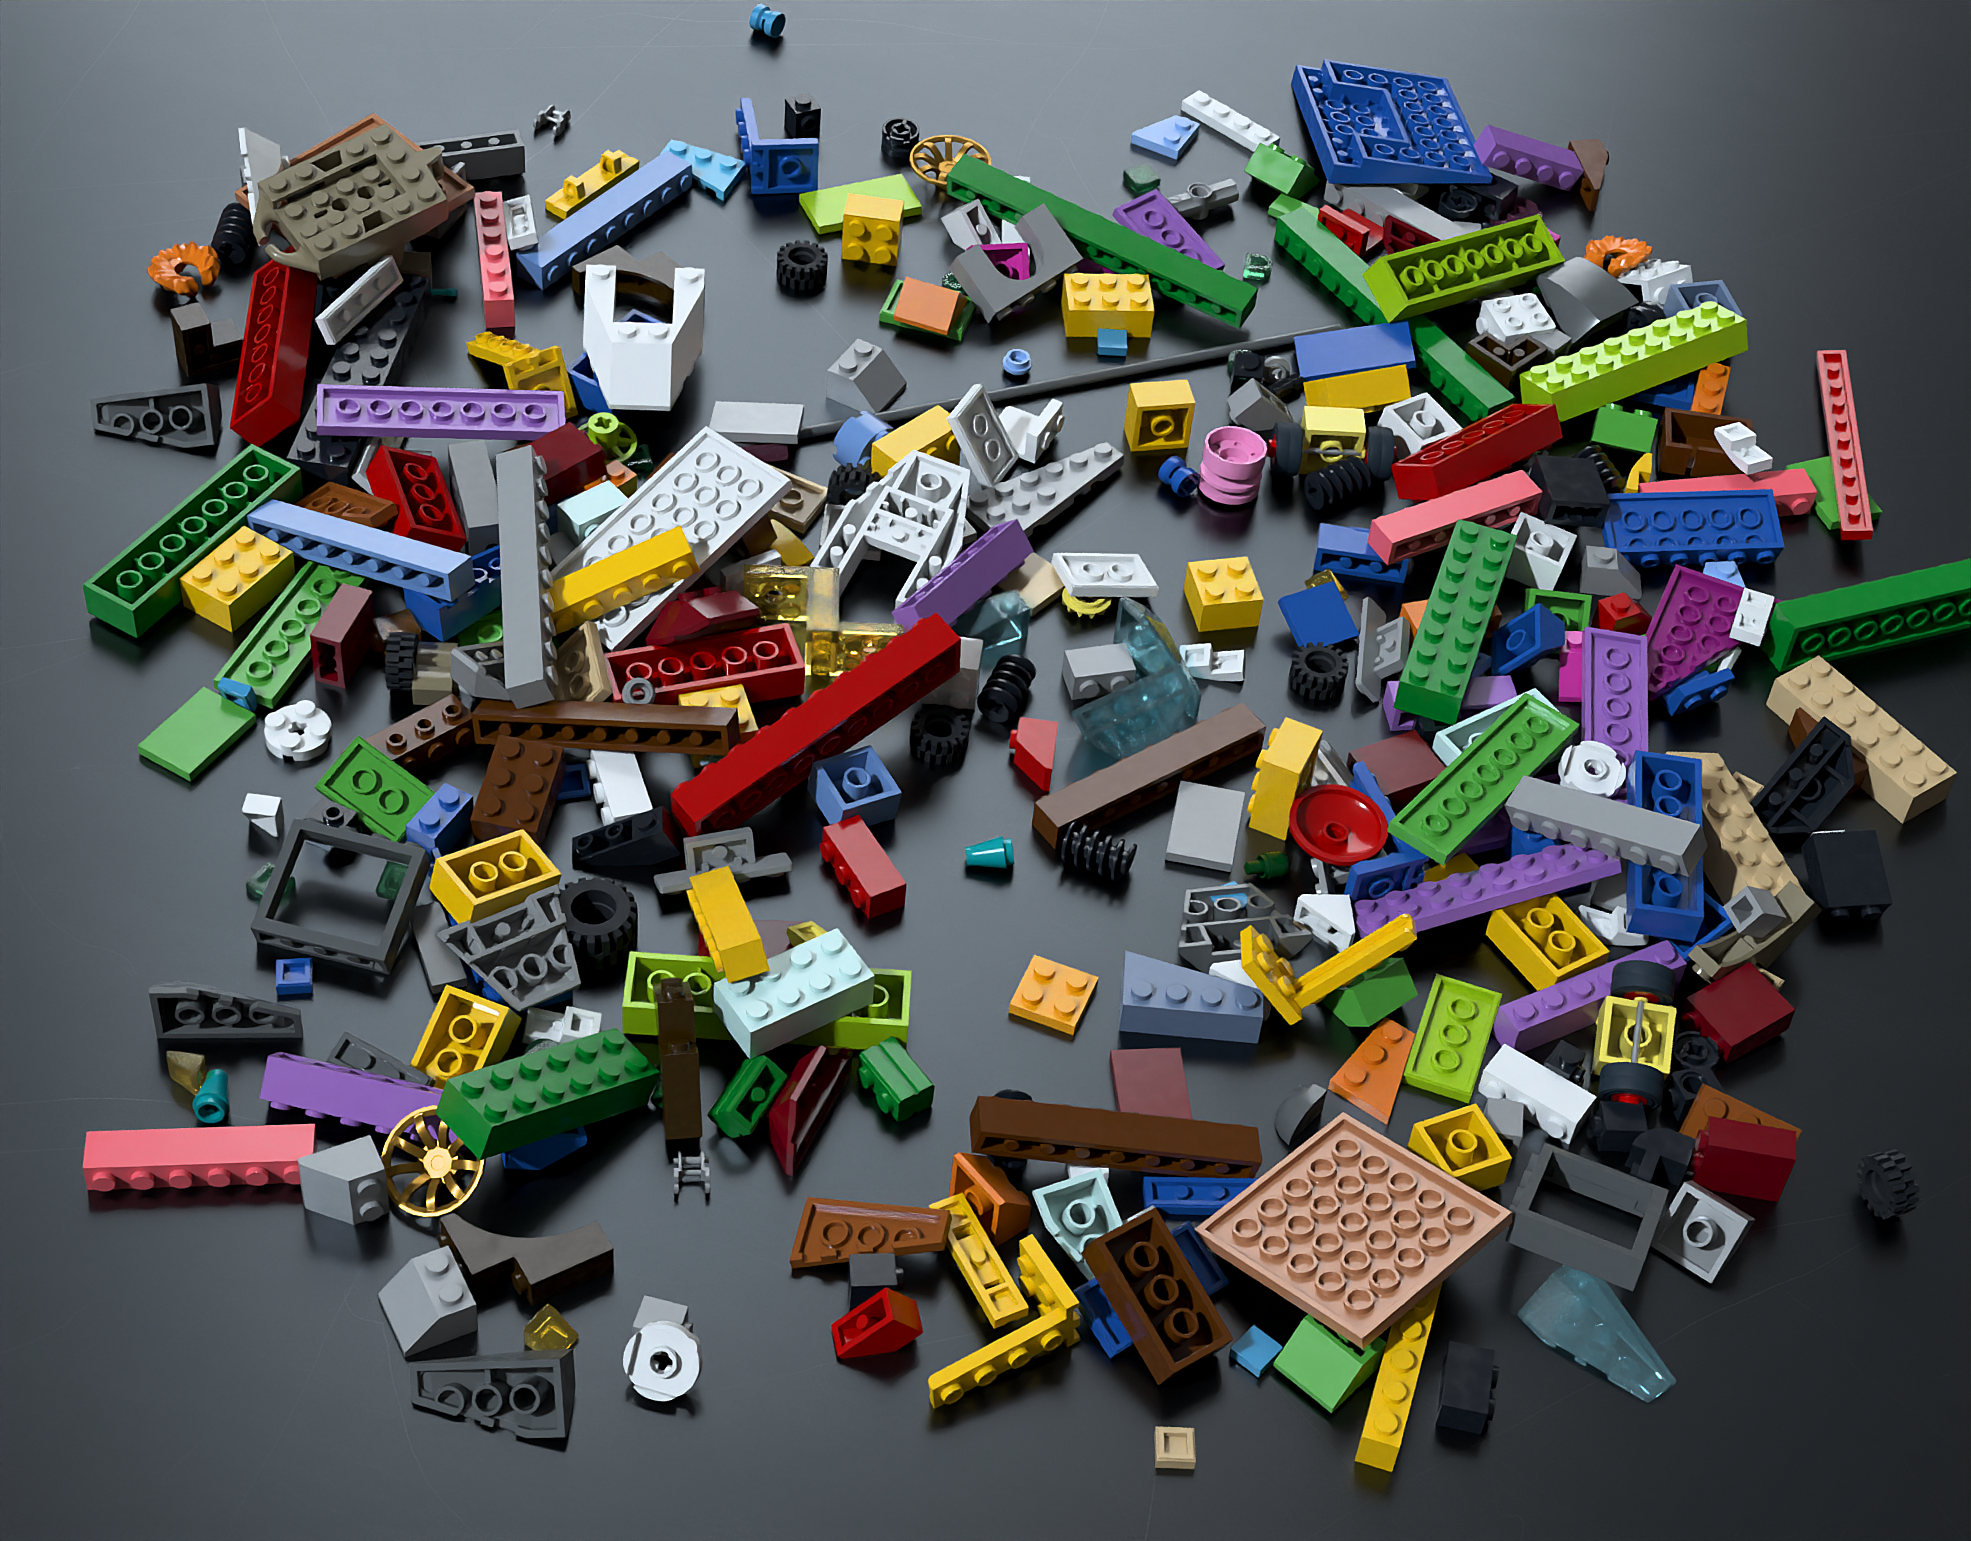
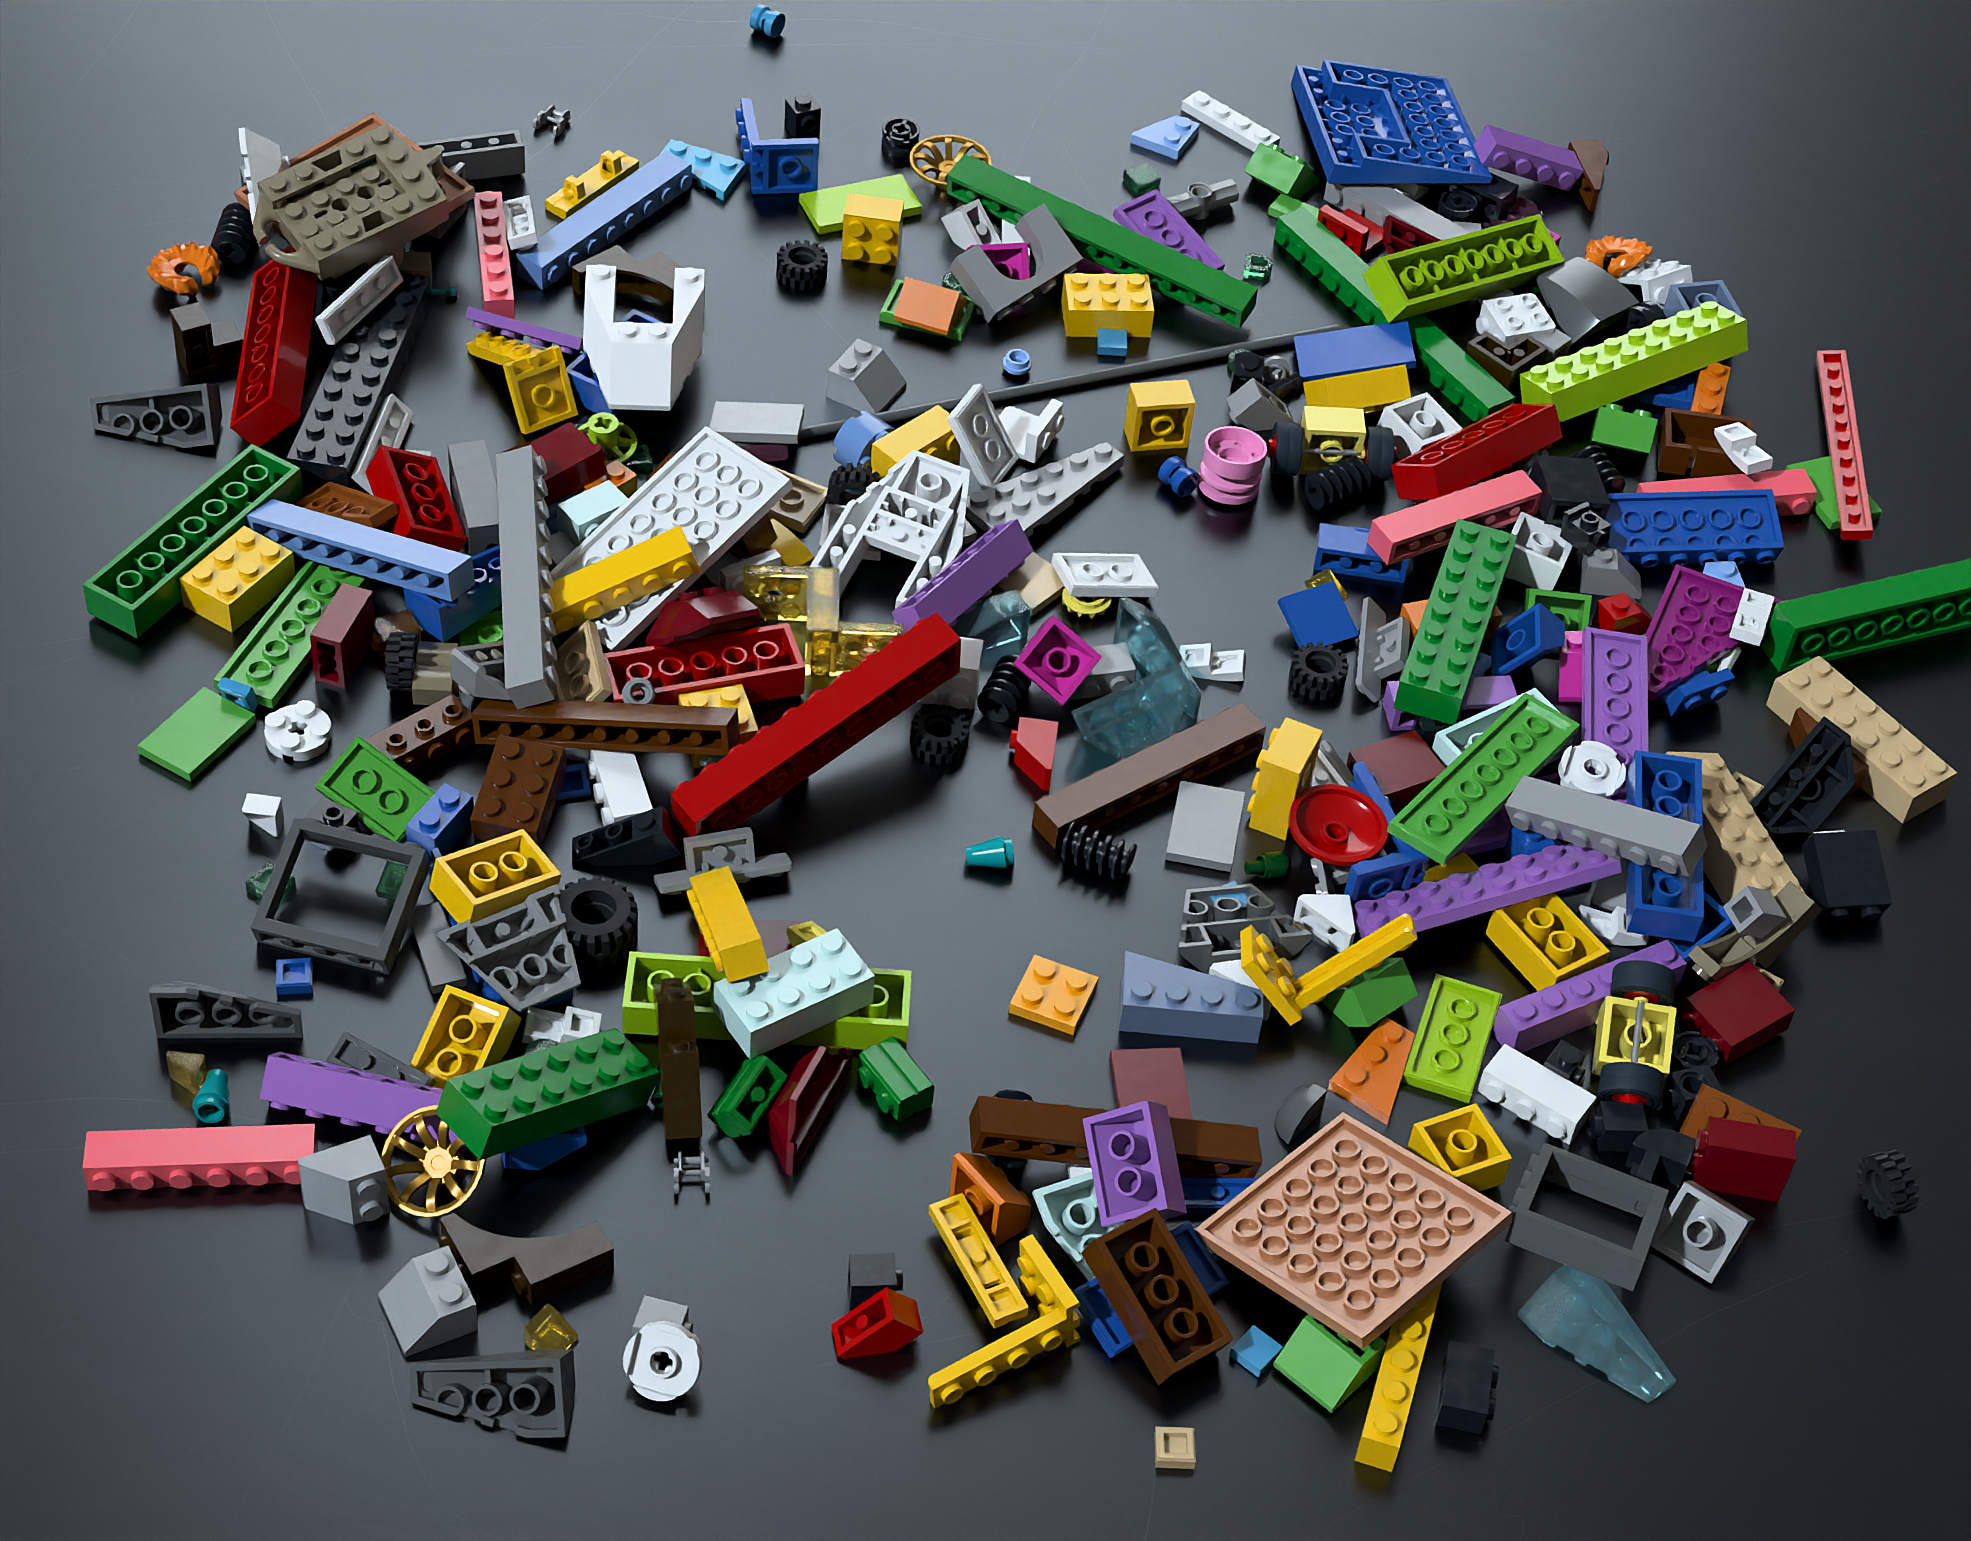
medium lavender plate [317,384,565,441] -> none
dark orange wing [789,1197,952,1269] -> none
medium blue brick [807,745,902,827] -> none
brick [820,815,907,919] -> none
yellow brick [1183,556,1264,632] -> none
light grey brick [1483,1097,1524,1158] -> none
yellow slope [1624,453,1652,493] -> none
none -> medium lavender plate [465,306,584,357]
none -> dark pink slope [1013,615,1102,706]
none -> medium lavender slope [1083,1100,1187,1228]
none -> black brick [1560,502,1611,555]

